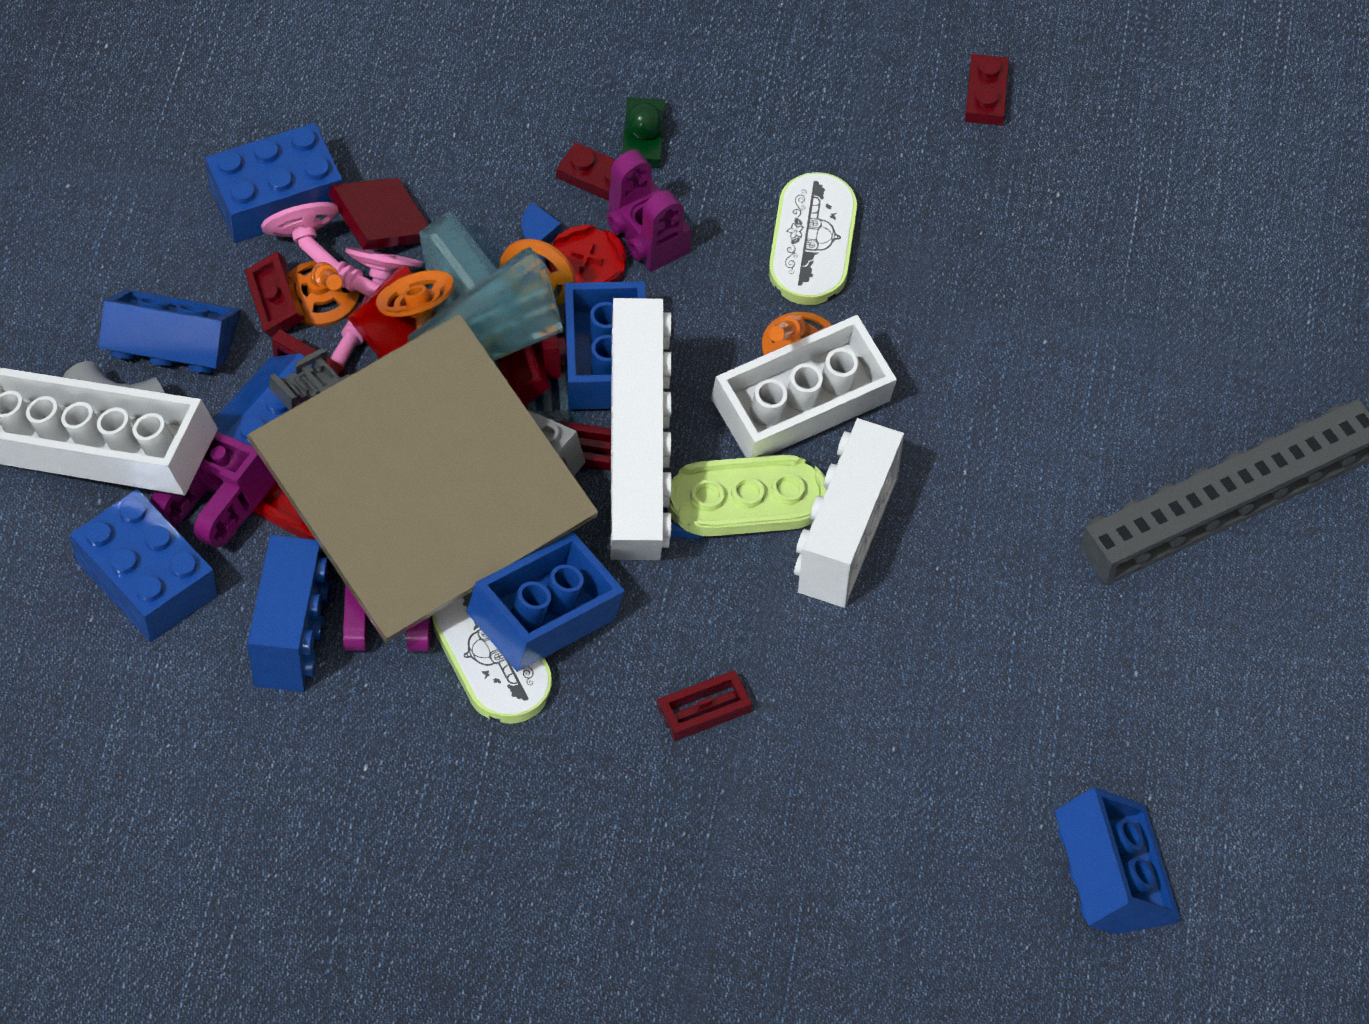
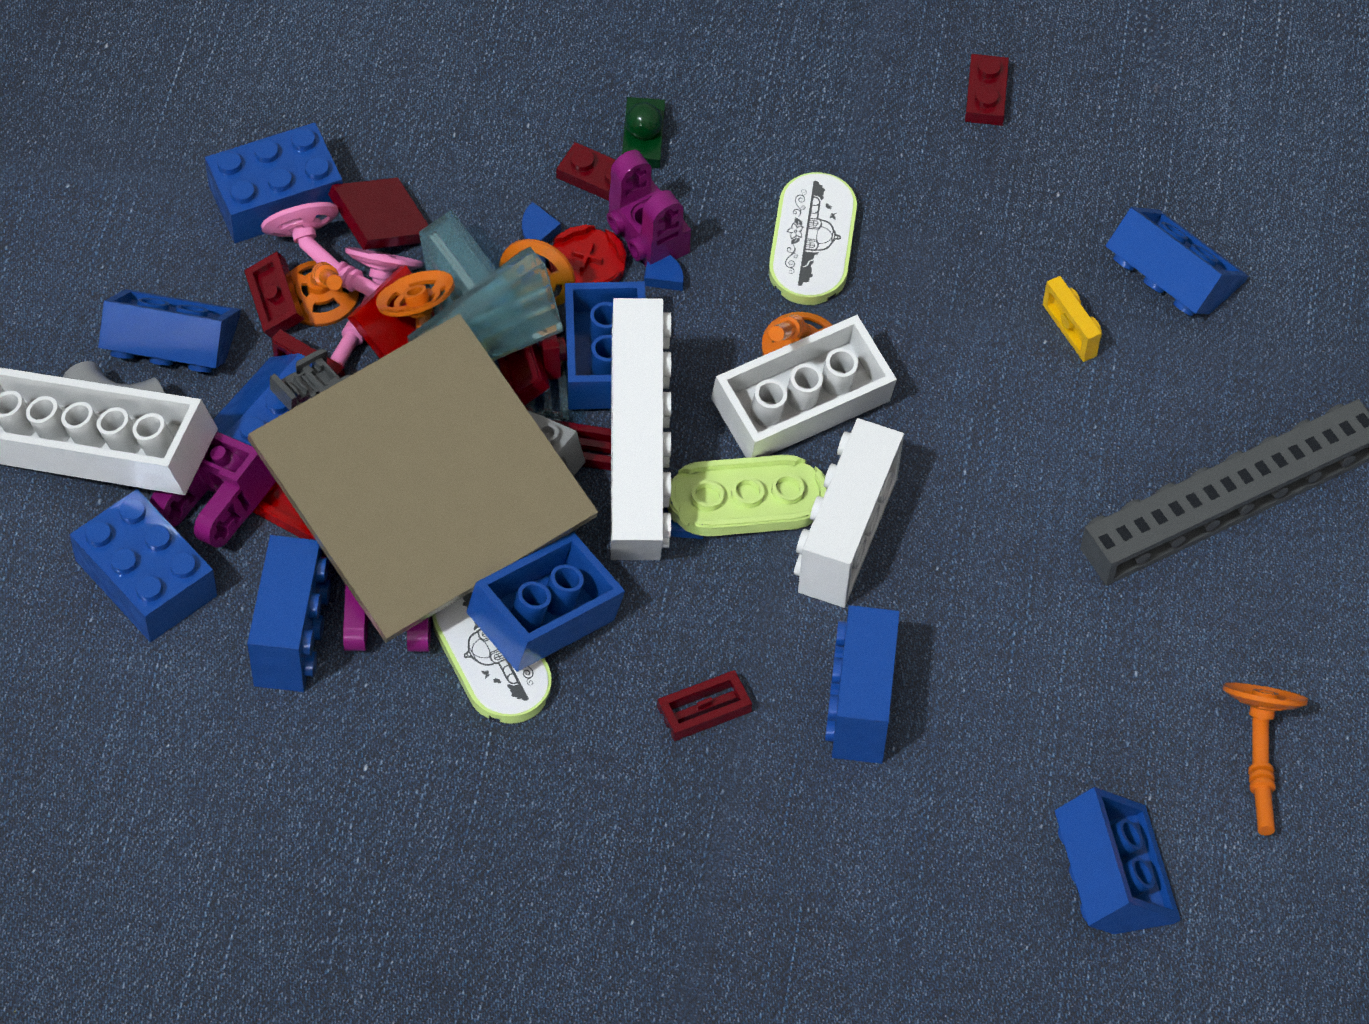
none -> blue tile [644,255,683,291]
none -> blue brick [825,605,900,764]
none -> yellow plate [1042,276,1102,362]
none -> blue slope [1105,207,1249,316]
none -> orange dish [1223,683,1308,836]

